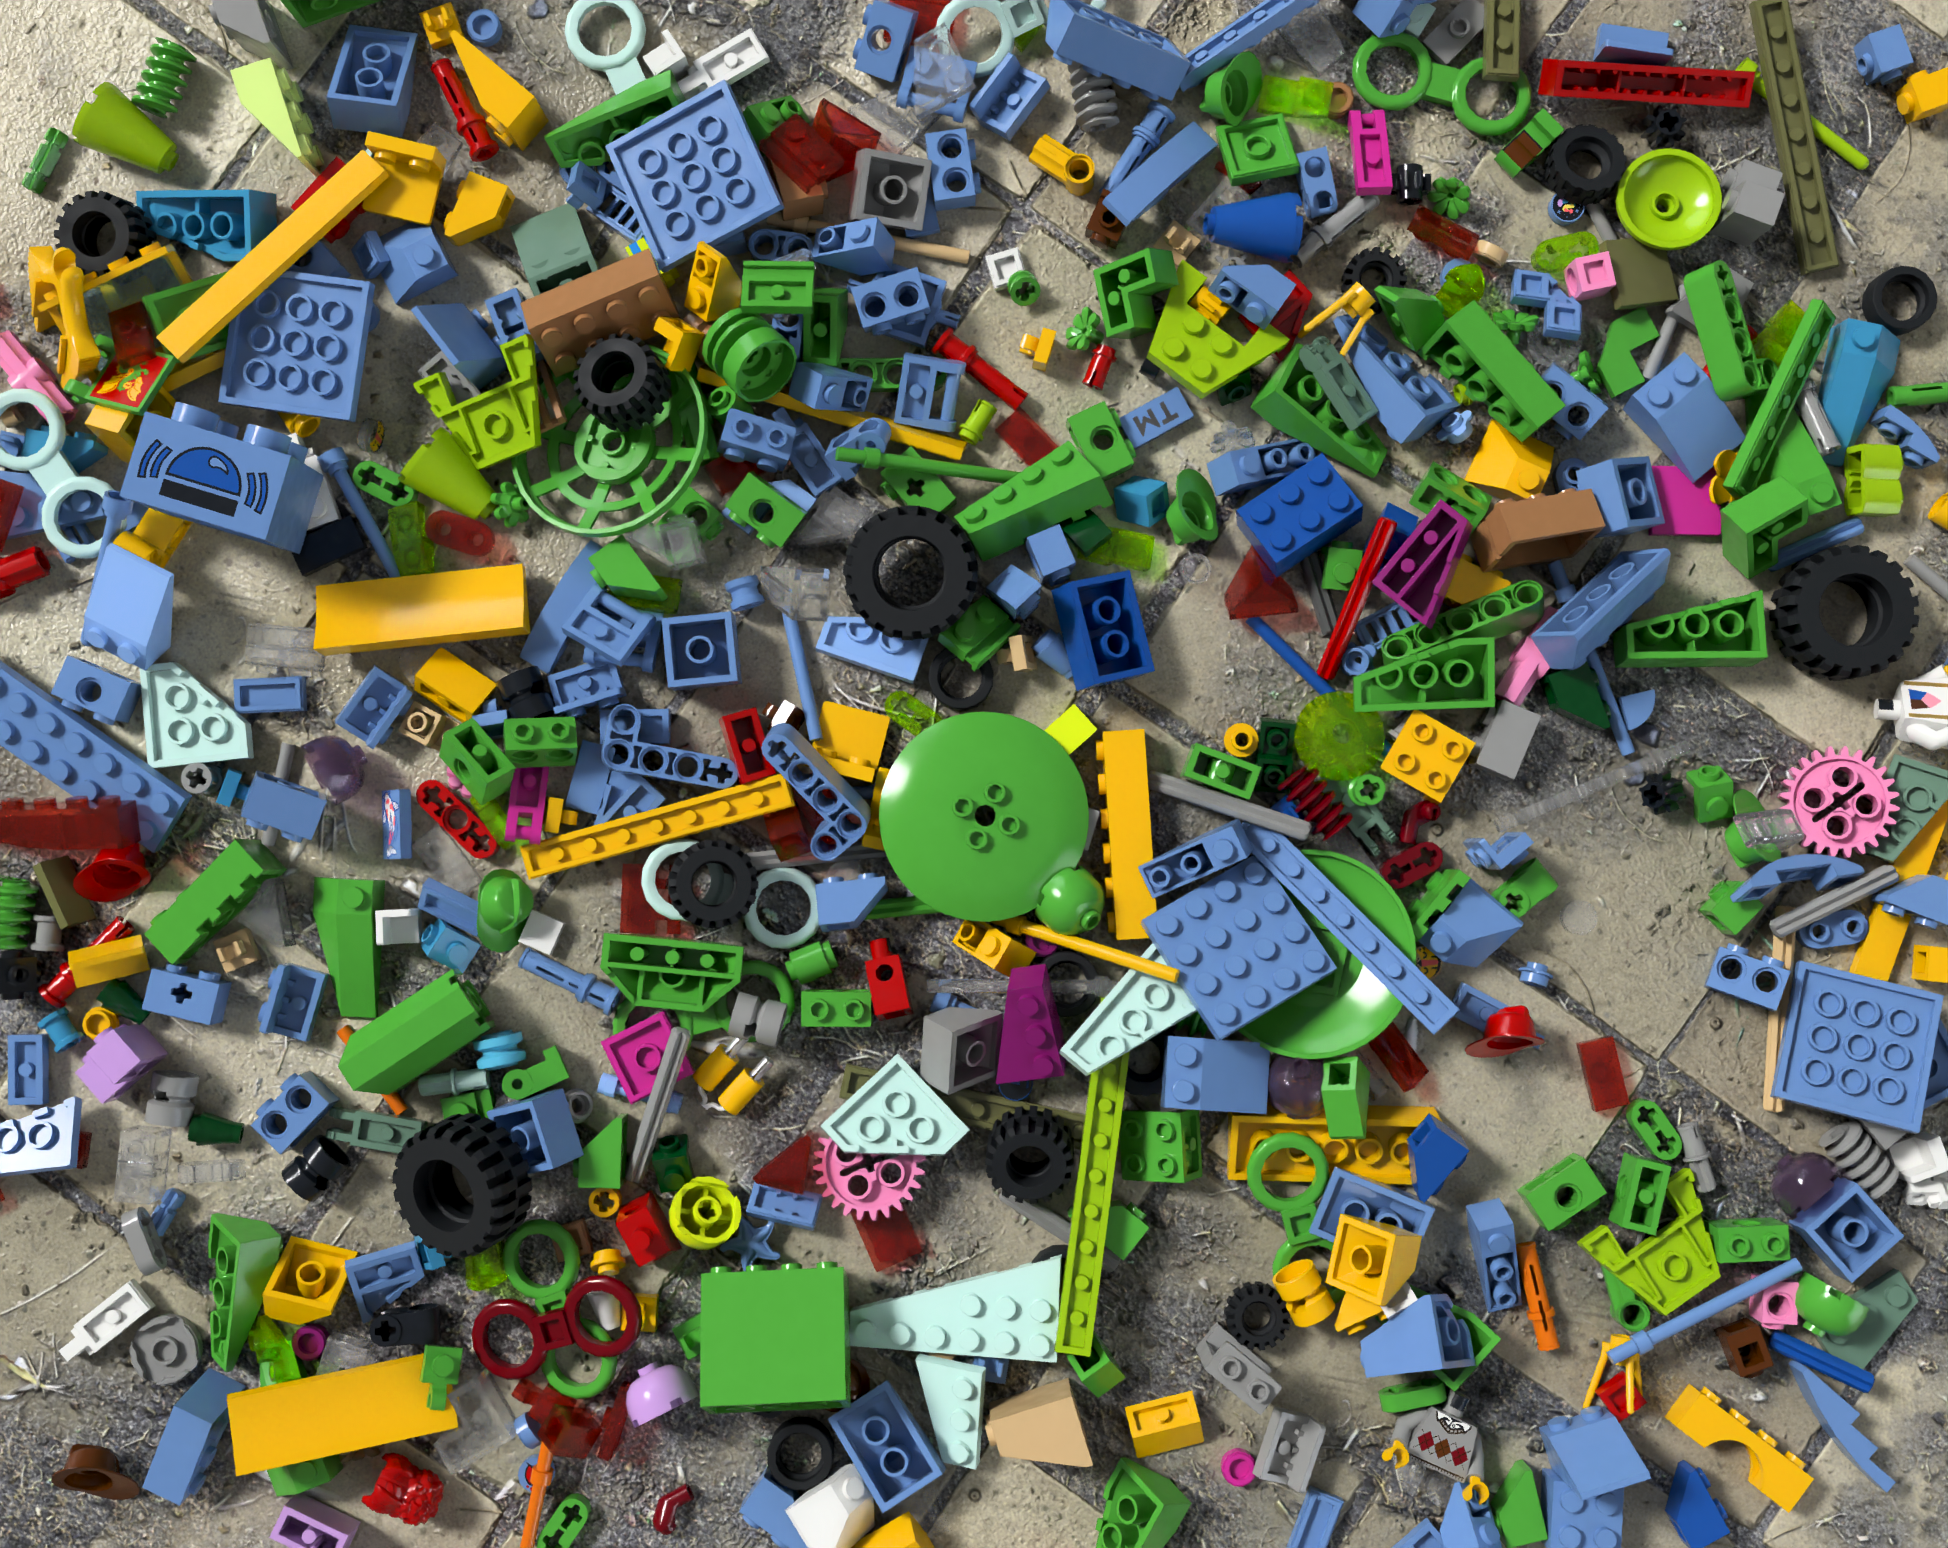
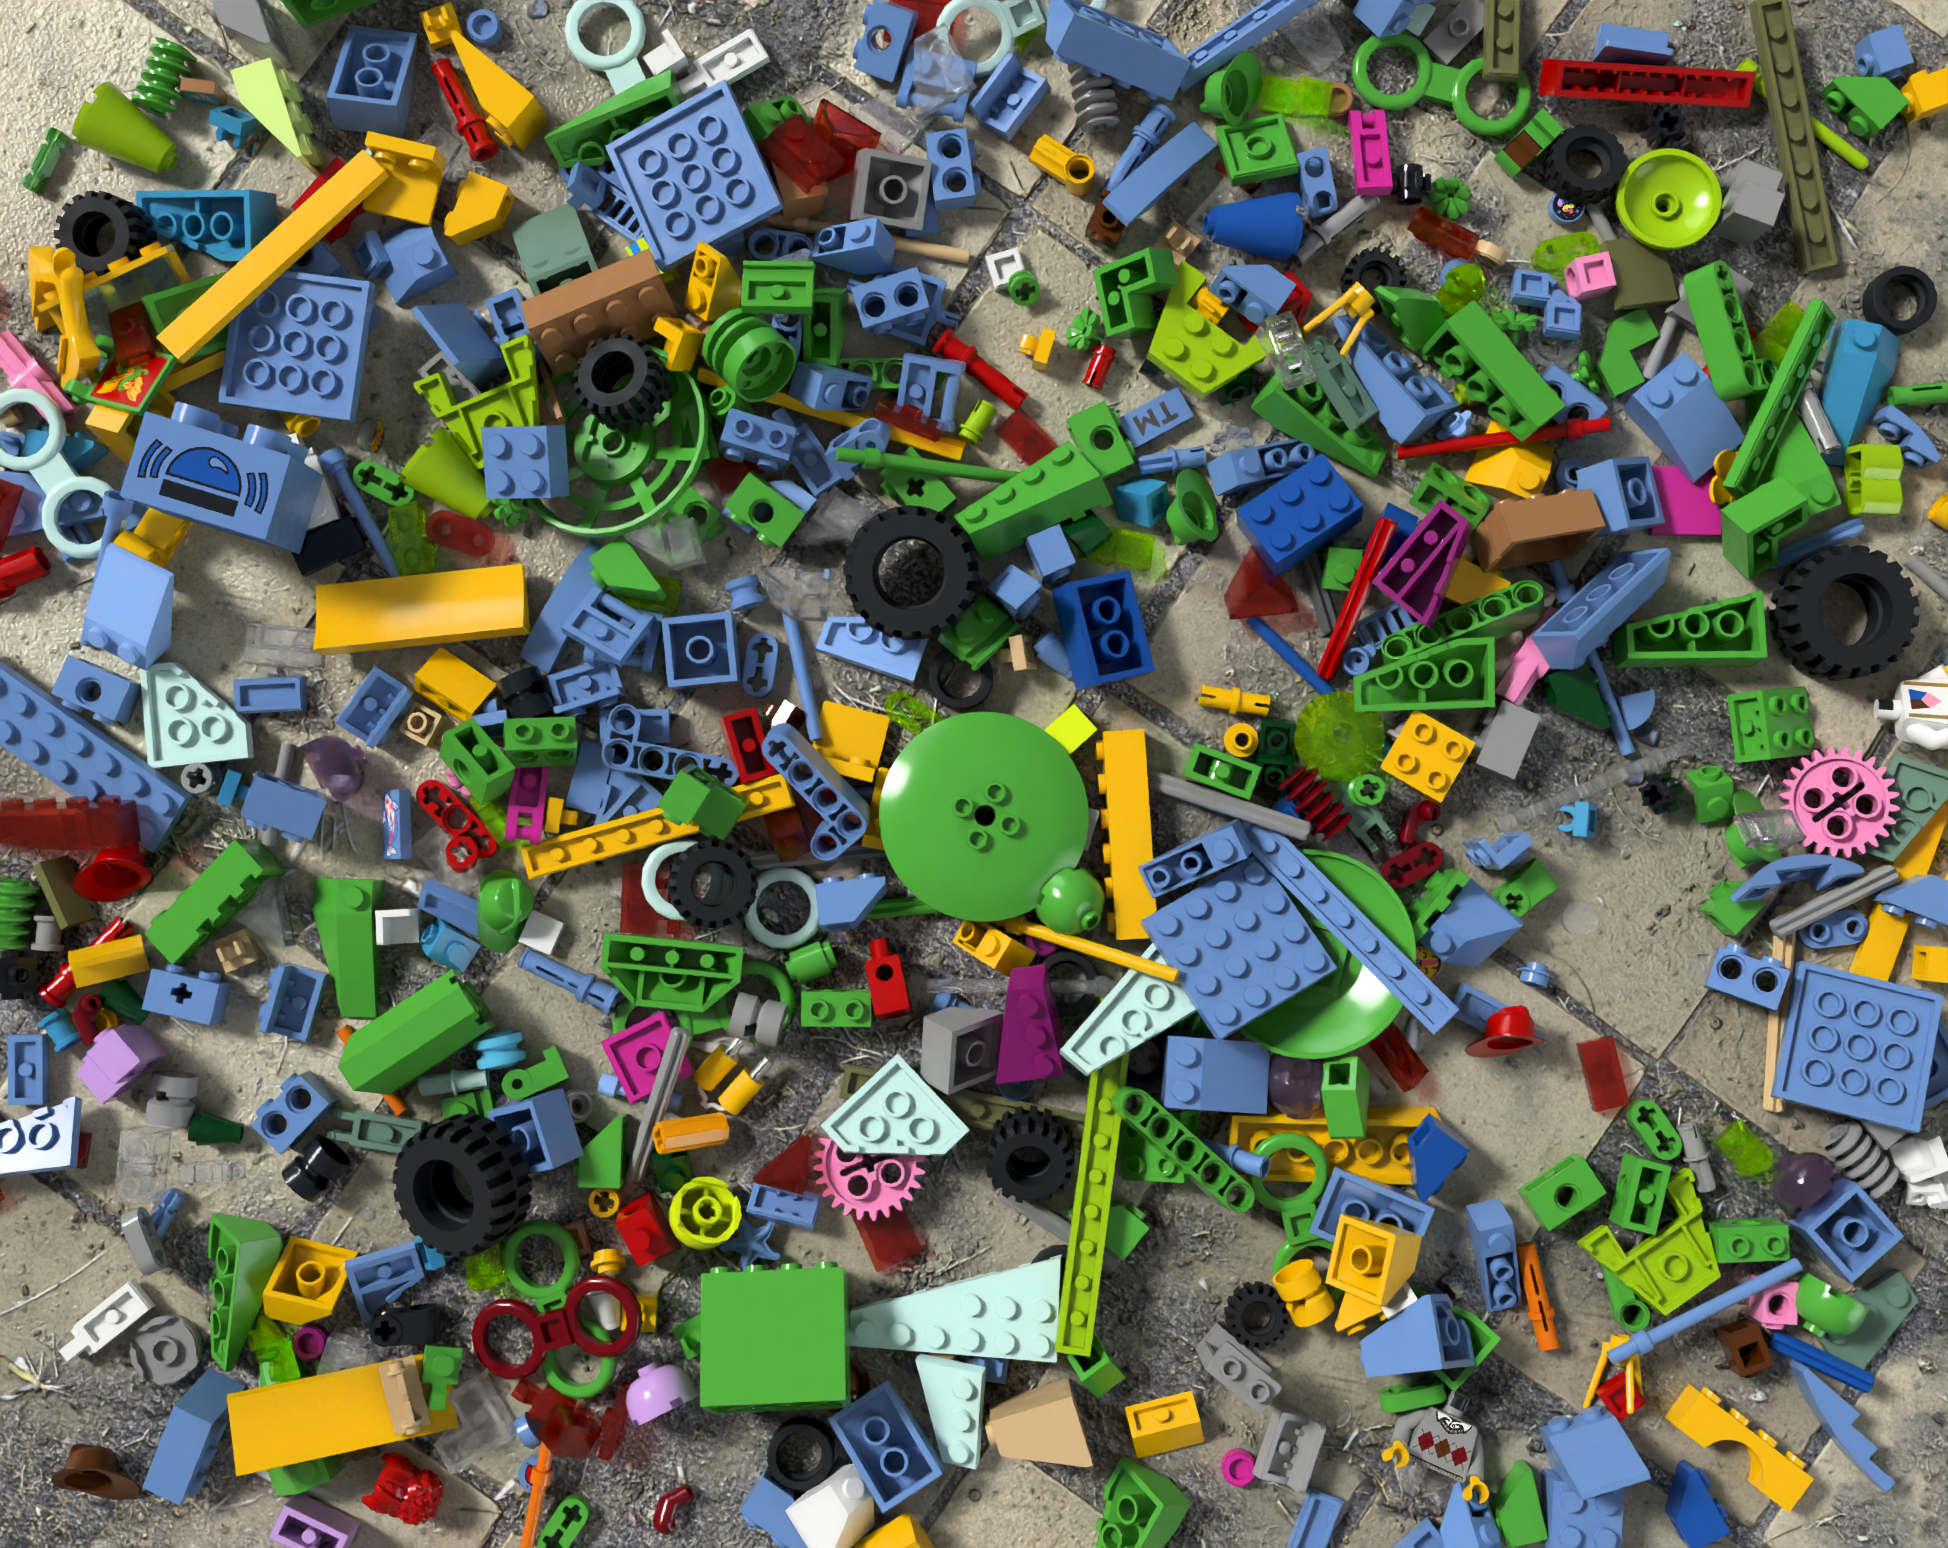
none -> dark red arm [72,993,103,1046]
none -> medium nougat tile [180,77,228,106]
none -> dark azure tile [208,105,259,148]
none -> tan hinge [378,1355,431,1436]
none -> red bush [445,836,478,873]
none -> medium blue brick [481,425,570,499]
none -> light orange axle [653,1112,730,1154]
none -> bright green brick [657,763,751,840]
none -> medium blue beam [742,633,780,698]
none -> clear red plate [873,398,944,442]
none -> bright green beam [1111,1086,1255,1213]
none -> medium blue axle [1137,445,1207,475]
none -> yellow pin [1198,684,1270,717]
none -> medium blue pin [1202,1139,1271,1179]
none -> clear slope [1255,311,1317,391]
none -> red bar [1397,417,1611,460]
none -> dark azure tile [1558,801,1598,839]
none -> clear neon green tile [1711,1118,1773,1176]
none -> bright green bracket [1727,686,1814,763]
none -> bright green slope [1818,77,1910,141]

